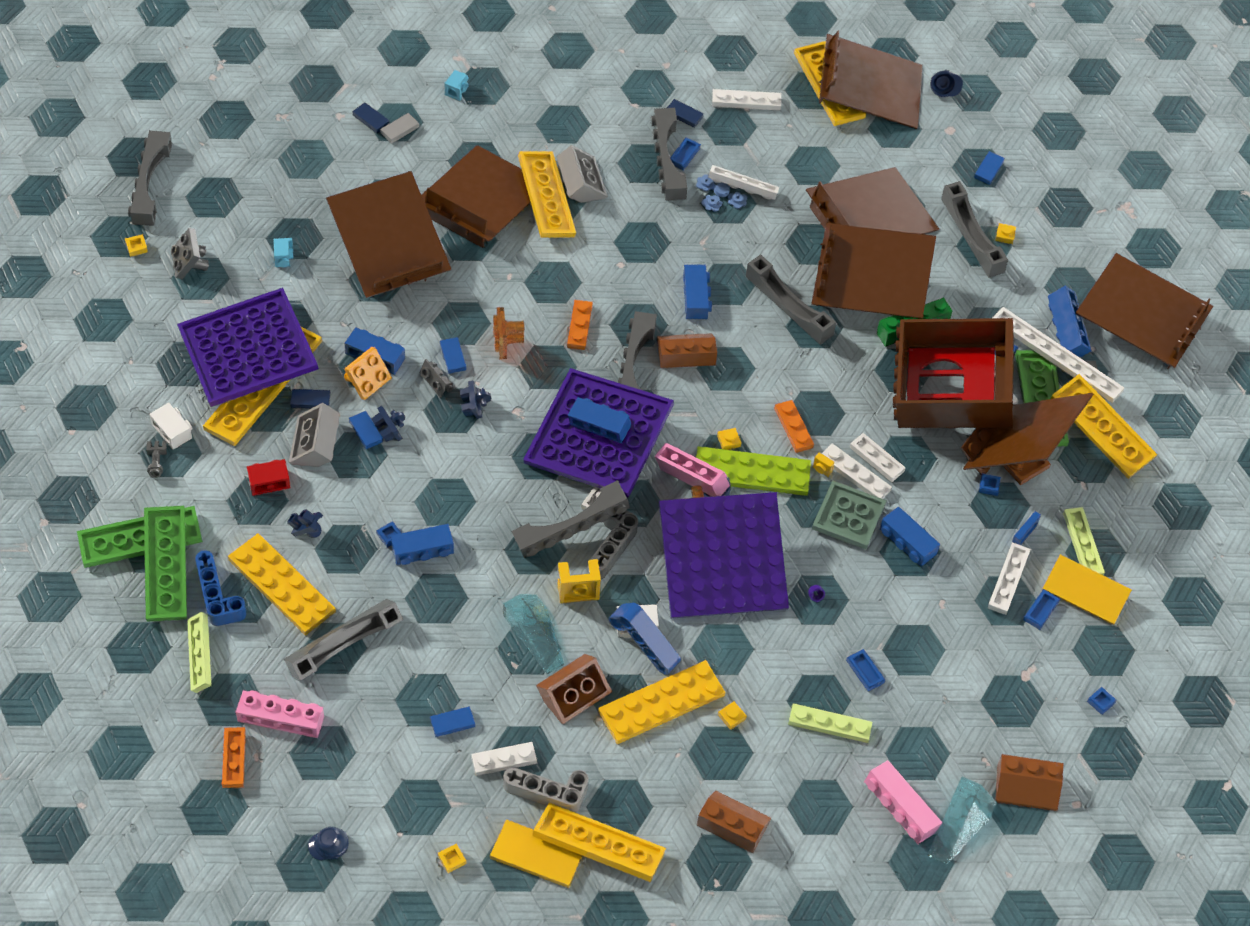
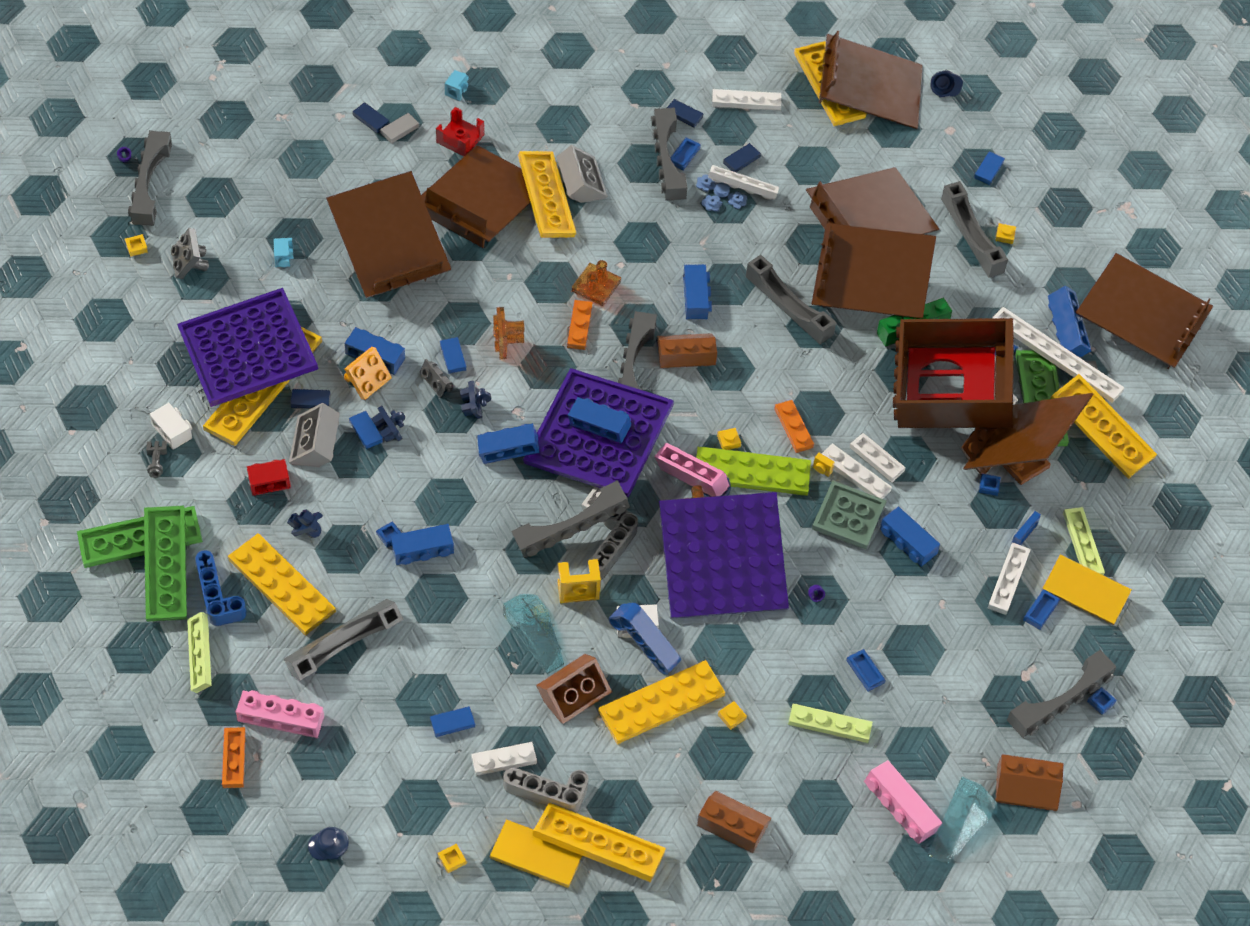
none -> dark purple hinge [117,147,132,162]
none -> red panel [436,107,485,156]
none -> blue brick [477,423,539,464]
none -> clear orange plate [571,260,621,306]
none -> dark blue tile [723,143,761,173]
none -> dark grey arch [1007,650,1116,738]

